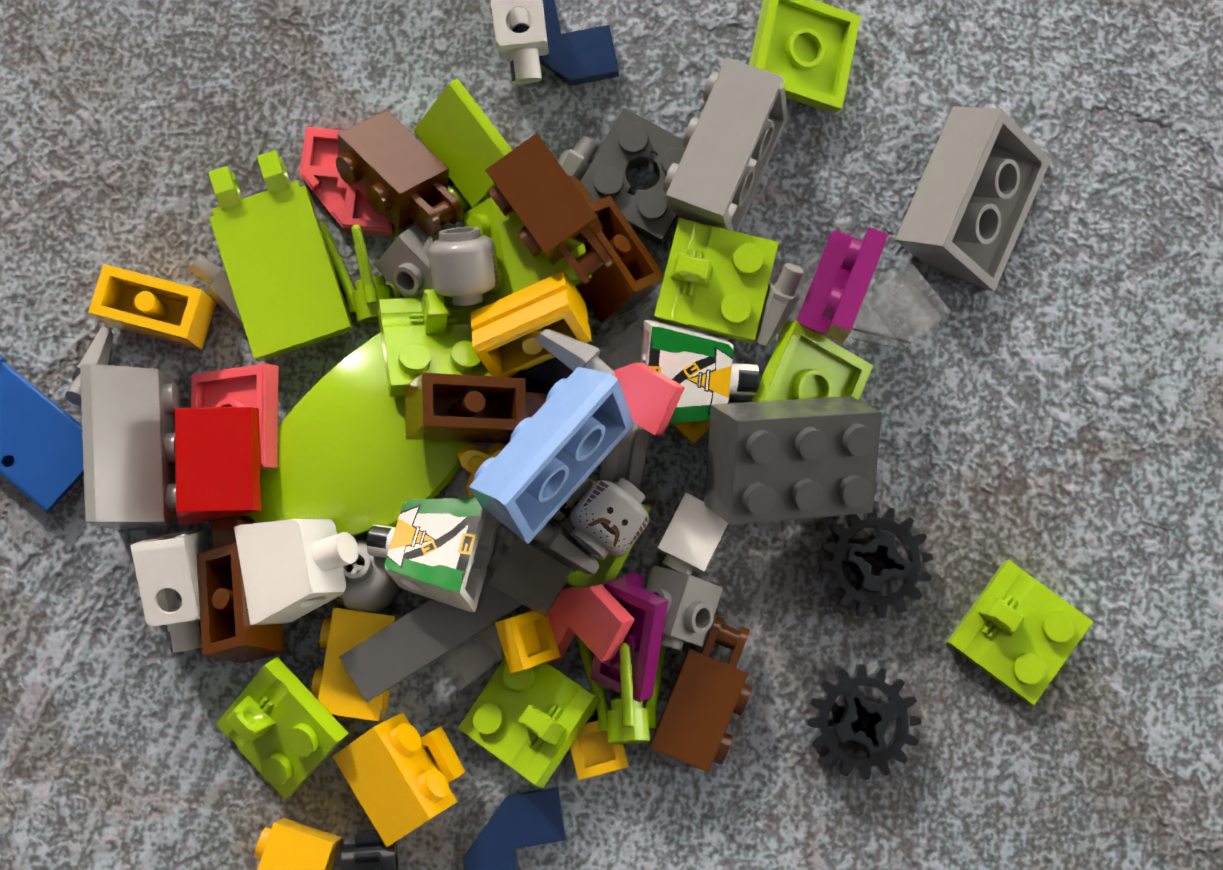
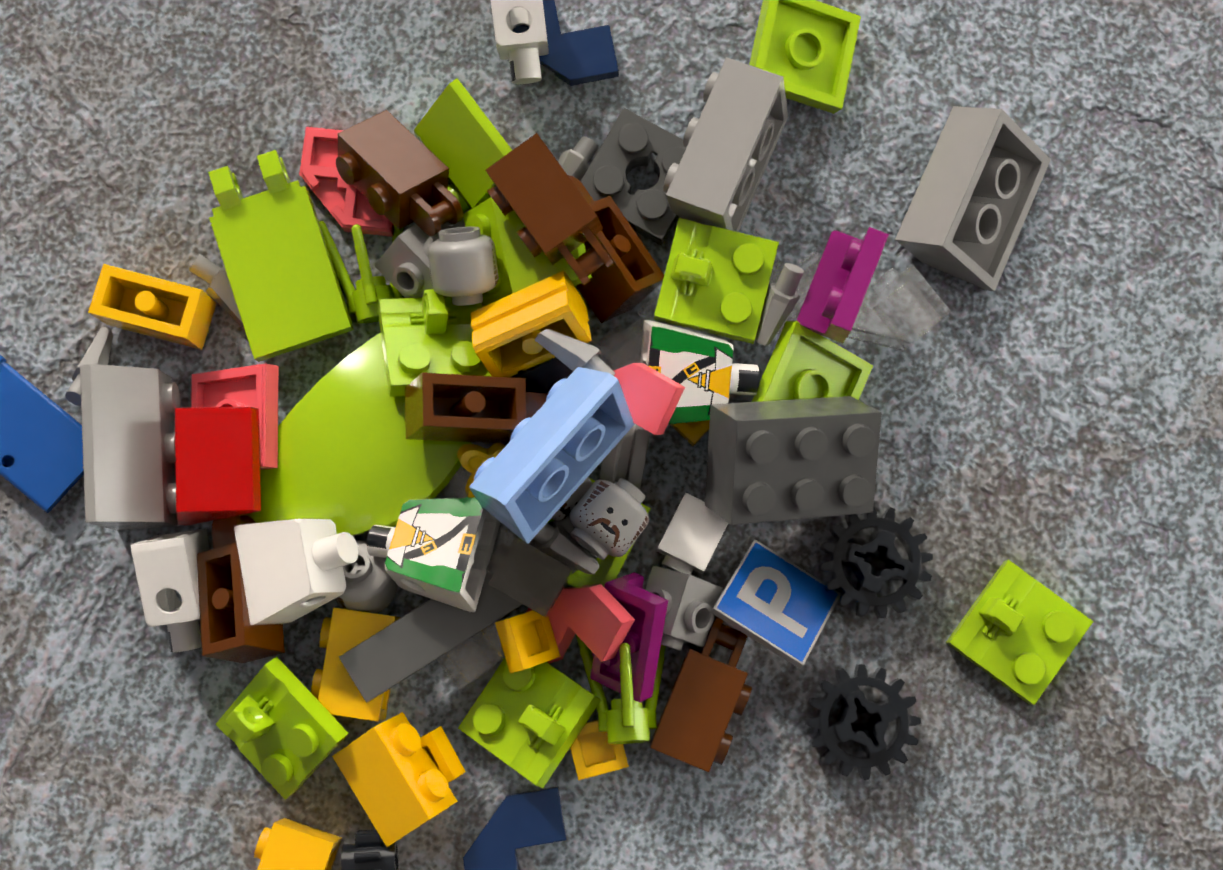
none -> blue piece [711,539,841,669]

